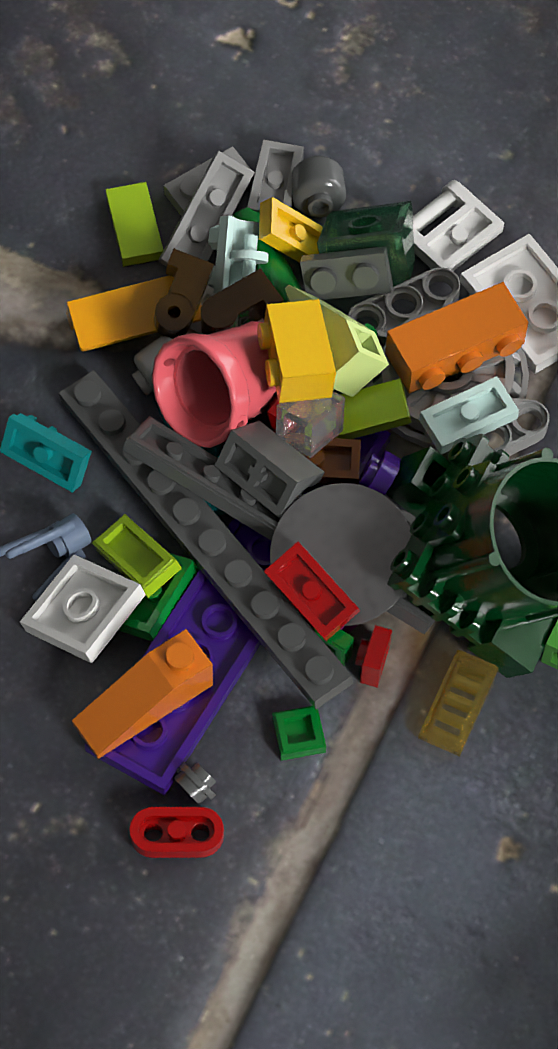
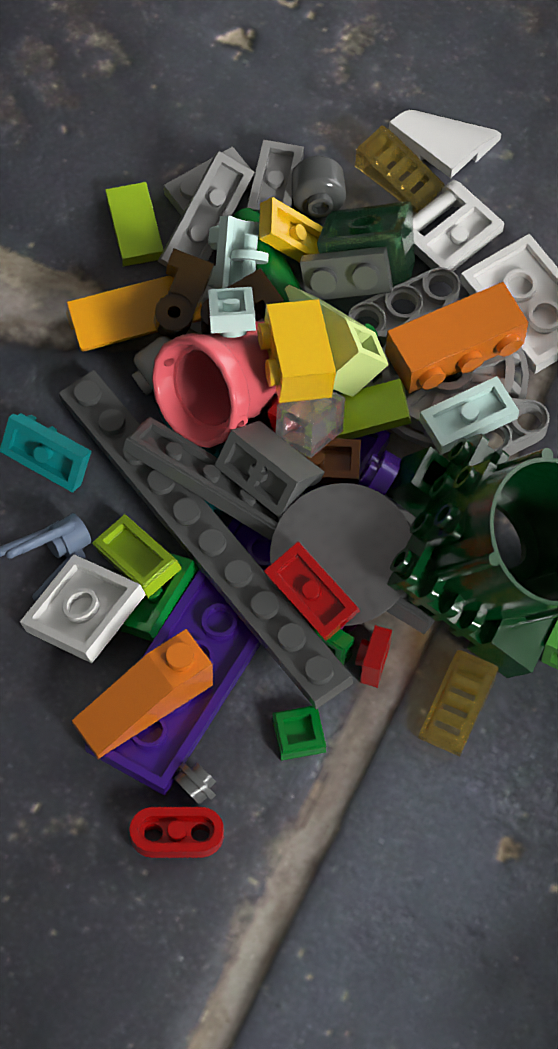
none -> light aqua plate [208,287,256,338]
none -> clear yellow slope [355,125,445,213]
none -> white slope [388,110,501,178]

